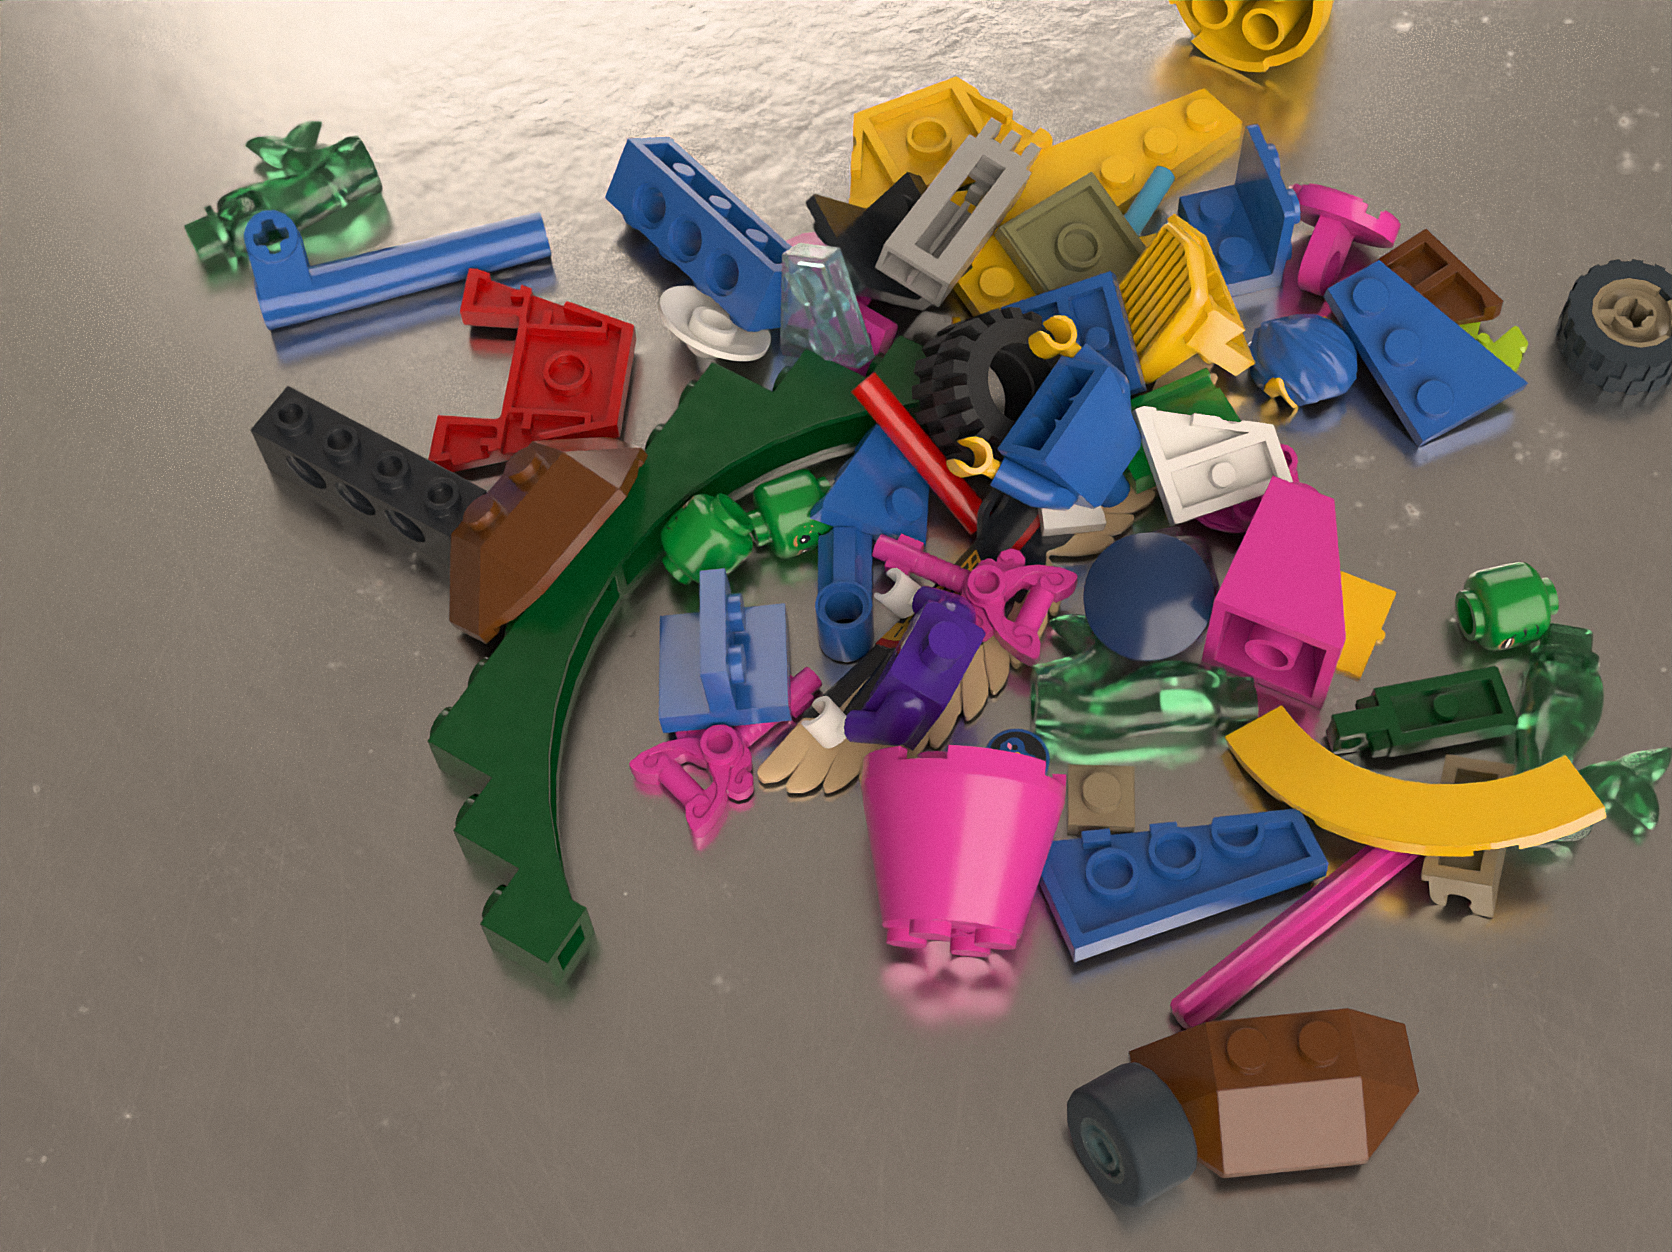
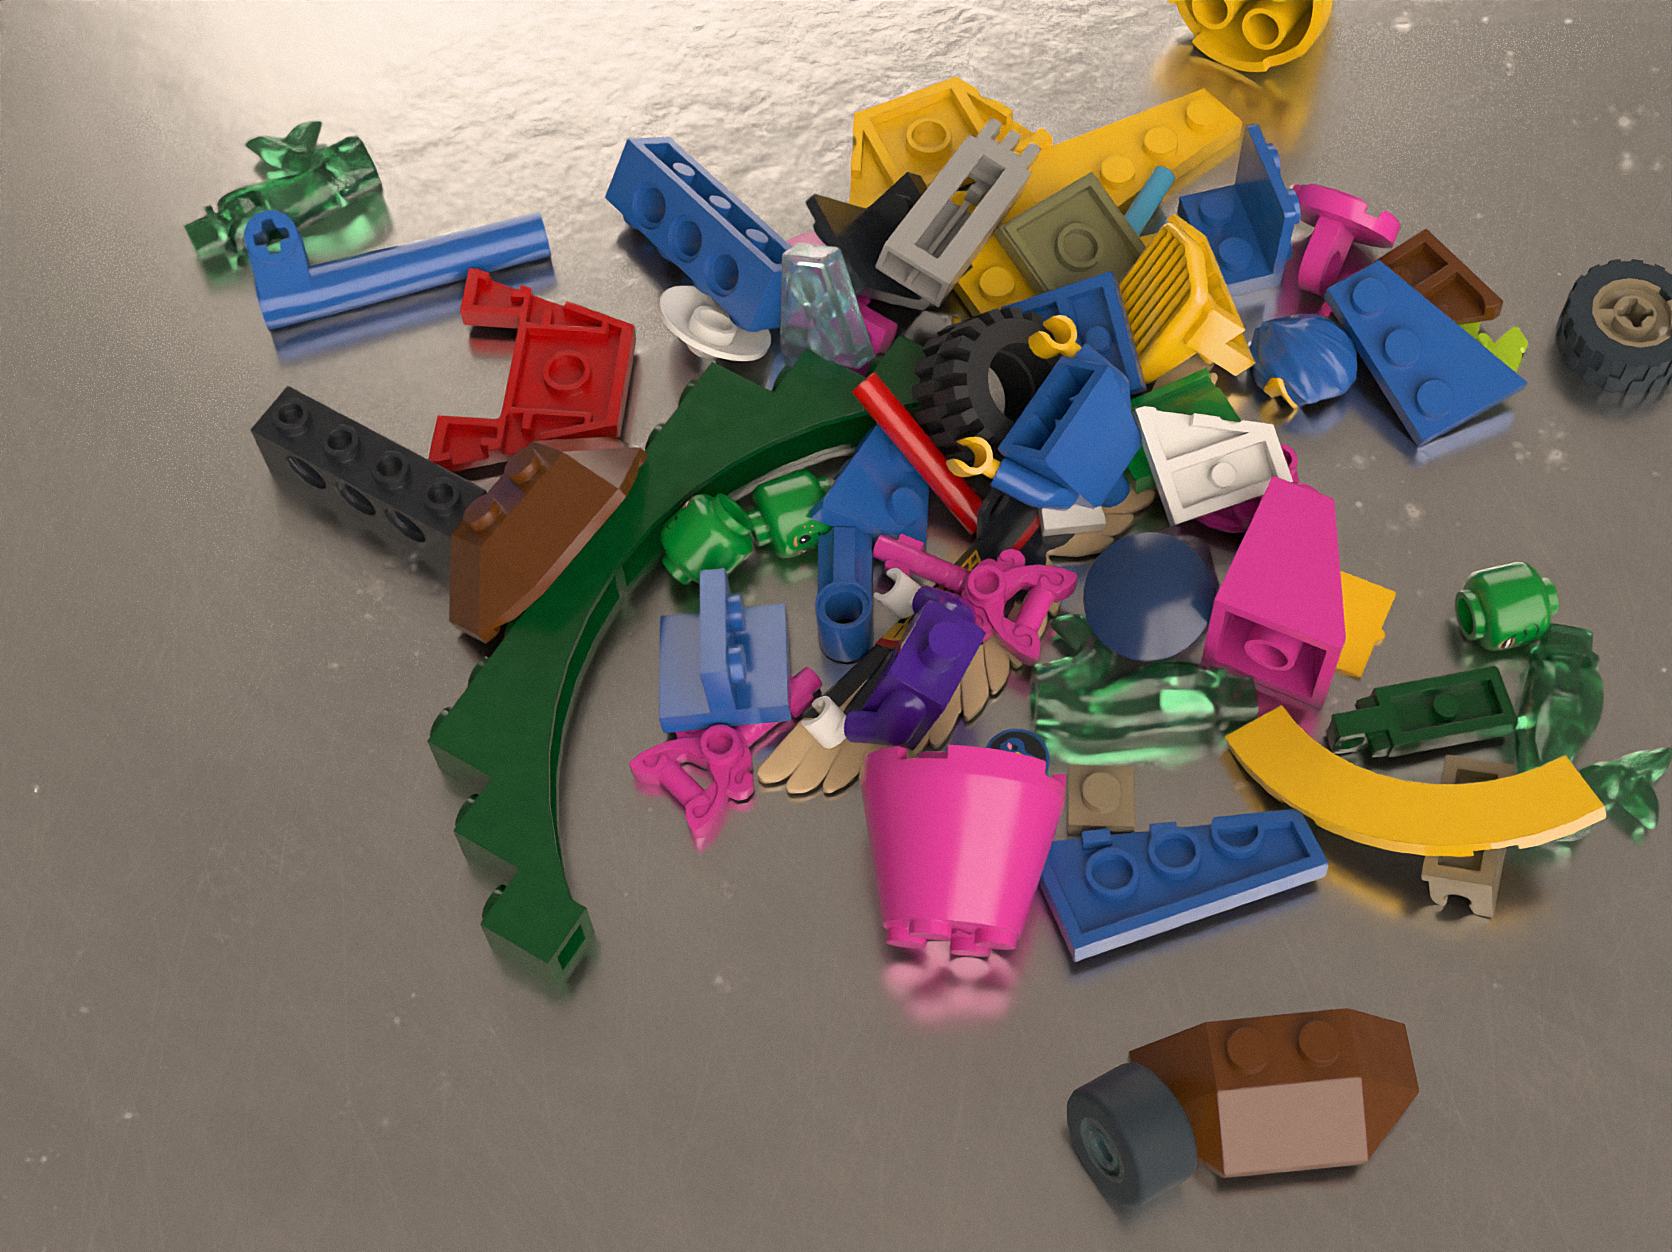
dark pink axle [1170,845,1420,1030] -> none

